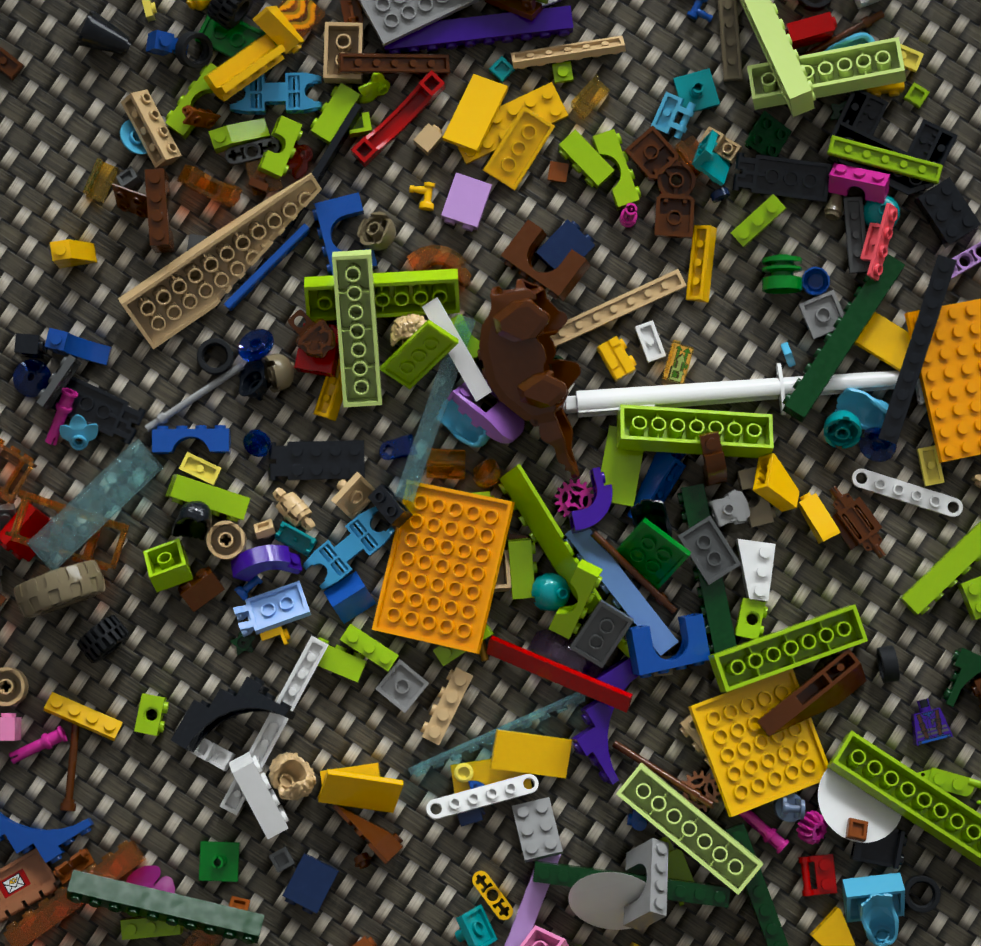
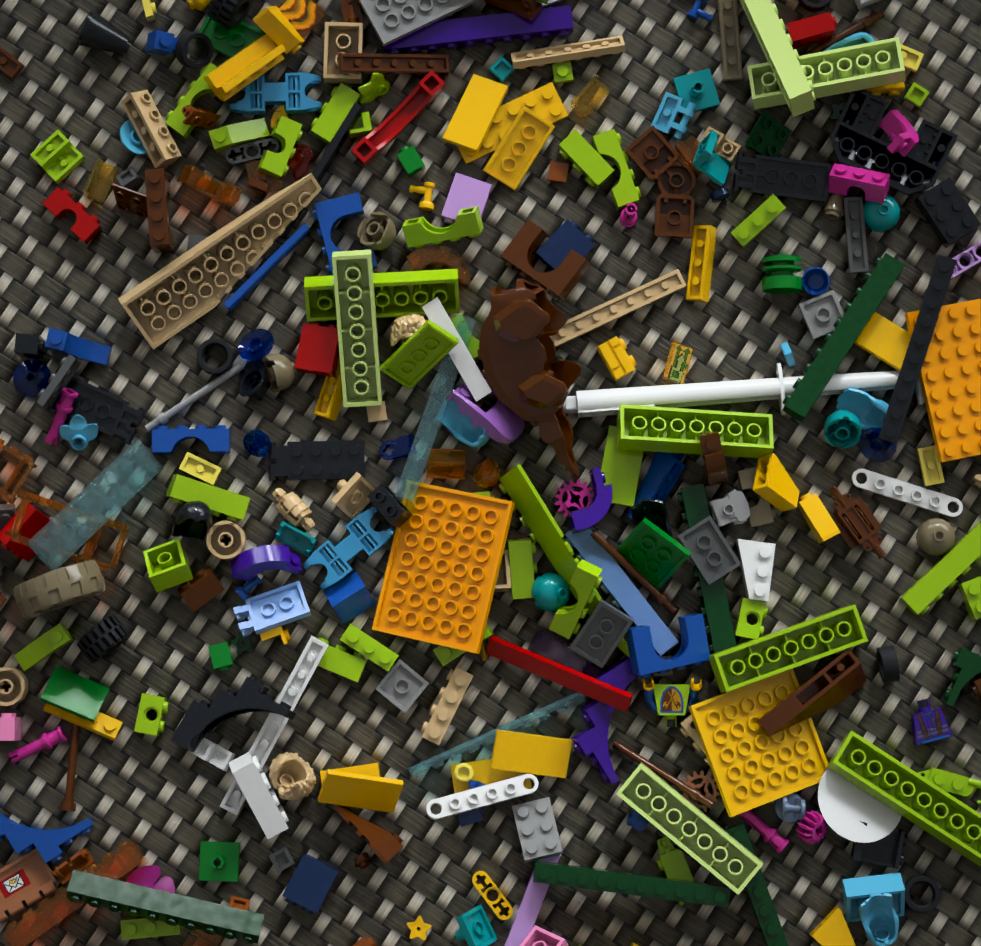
yellow slope [50,239,97,269] -> none
tan plate [253,519,276,540] -> none
reddish brown piece [288,310,336,358] -> none
tan brick [413,123,443,156] -> none
white sticker [568,872,646,930] -> none
light grey arch [623,838,669,930] -> none
white plate [635,320,666,363] -> none
red plate [798,854,837,896] -> none
lime tile [827,135,943,184] -> none
dark orange tile [845,818,868,842] -> none
coral bracket [860,203,898,281] -> none
none -> lime slope [14,624,73,672]
none -> lime slope [30,129,86,184]
none -> green tile [40,666,110,723]
none -> red arch [42,187,102,245]
none -> green brick [208,642,234,672]
none -> yellow tile [271,105,288,130]
none -> tan tile [366,401,388,423]
none -> green brick [397,146,425,178]
none -> lime arch [402,206,484,248]
none -> yellow plate [406,915,432,941]
none -> torso [642,677,702,727]
none -> dark pink arch [878,109,919,157]
none -> dark tan cylinder [916,518,956,557]

